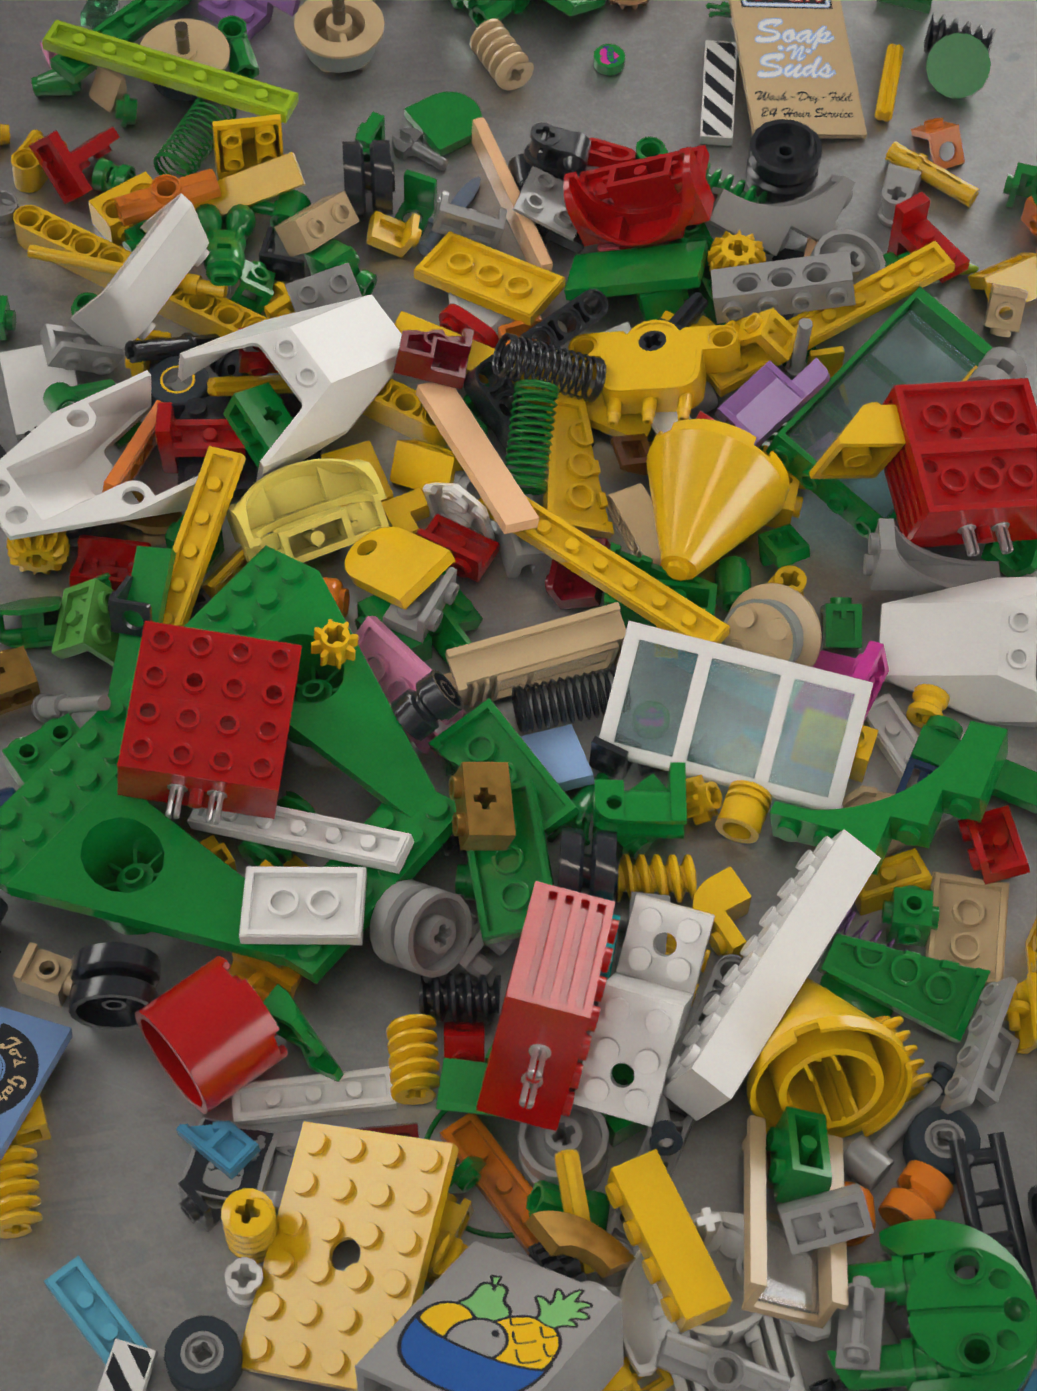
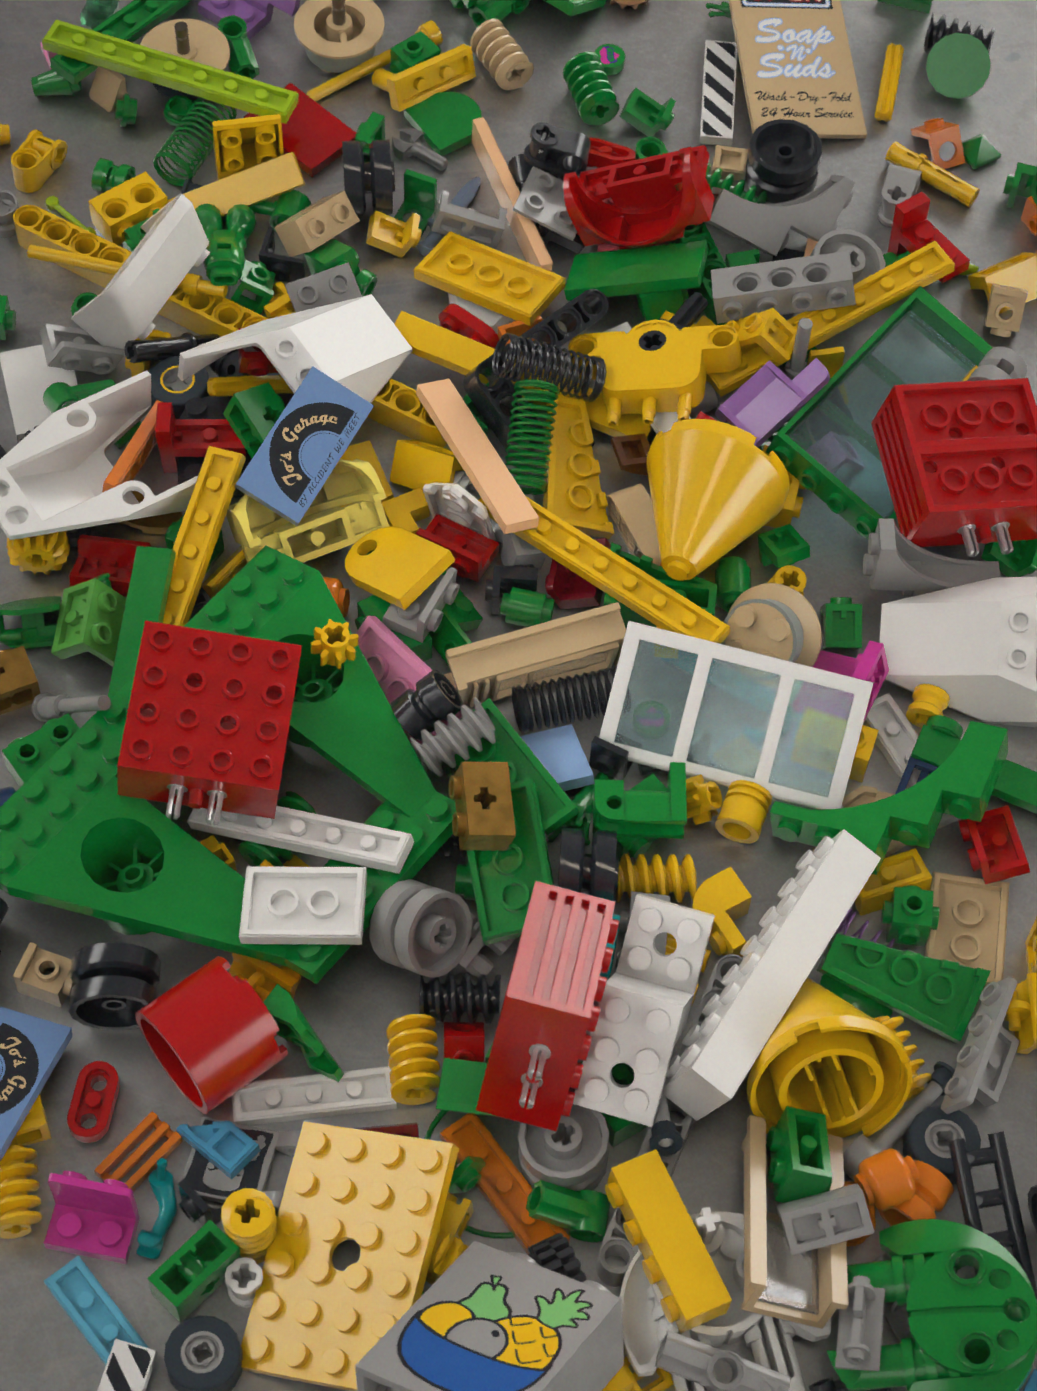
red bracket [29,126,120,204] -> none
black bracket [108,575,153,637] -> none
orange piece [114,168,221,227] -> none
dark red slope [393,329,474,390] -> none
pearl gold tile [525,1211,636,1278] -> none
yellow axle [554,1149,594,1274] -> none
yellow gear [707,229,766,272] -> none
yellow slope [809,402,906,479] -> none
none -> dark pink bracket [44,1171,140,1265]
none -> lime hinge [45,196,96,235]
none -> red plate [67,1061,120,1143]
none -> orange tile [94,1111,183,1192]
none -> teal piece [136,1158,177,1259]
none -> green brick [147,1220,241,1323]
none -> green plate [164,96,197,127]
none -> medium blue tile [235,366,374,526]
none -> red tile [243,82,356,177]
none -> yellow piece [306,20,443,102]
none -> yellow piece [372,44,476,112]
none -> green brick [390,31,441,74]
none -> light grey piece [410,697,496,777]
none -> black bracket [485,565,538,615]
none -> green brick [500,587,555,627]
none -> green piece [563,52,620,126]
none -> green bracket [619,88,676,137]
none -> tan tile [711,145,748,181]
none -> orange head [854,1149,920,1211]
none -> green slope [962,133,1001,170]

